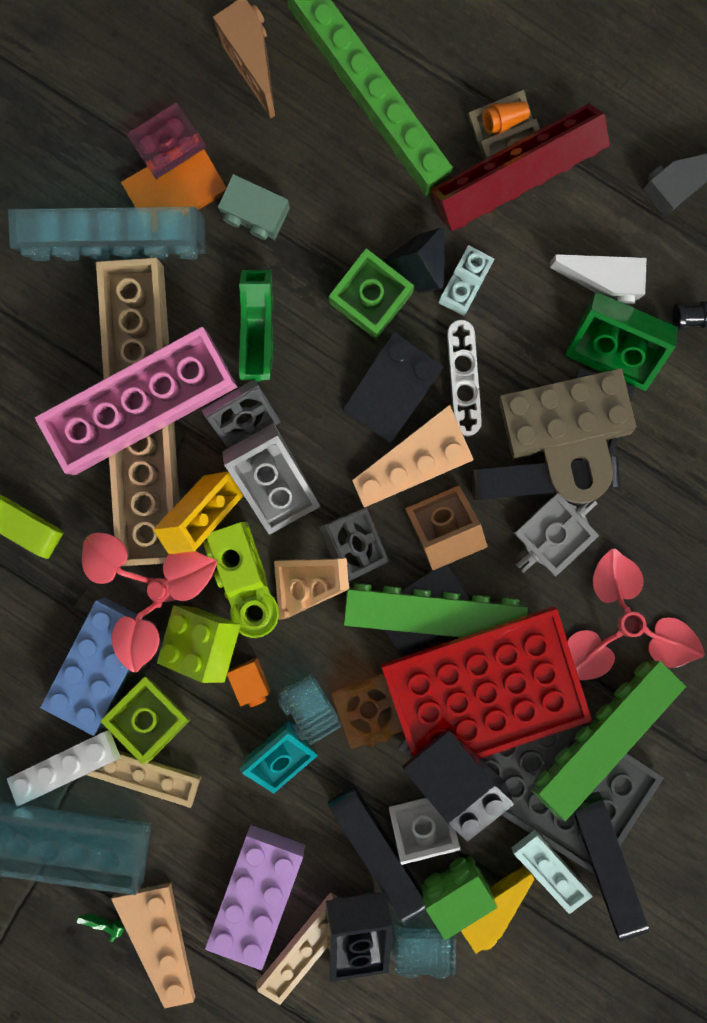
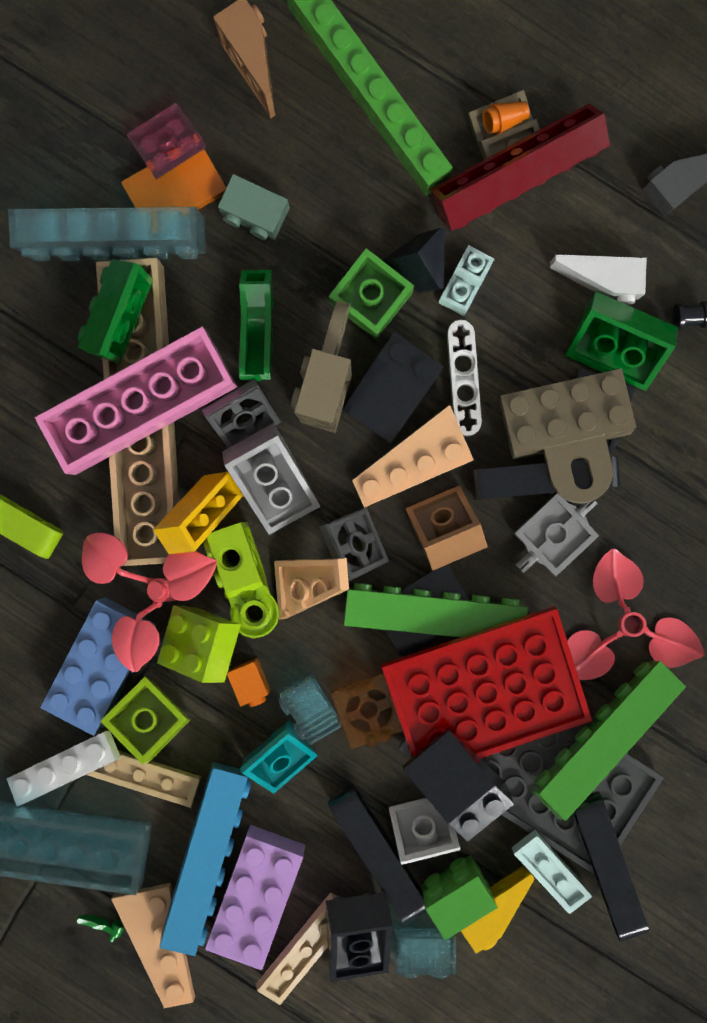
none -> green slope [78,259,153,365]
none -> dark azure brick [159,762,251,956]
none -> dark tan brick [291,300,352,433]

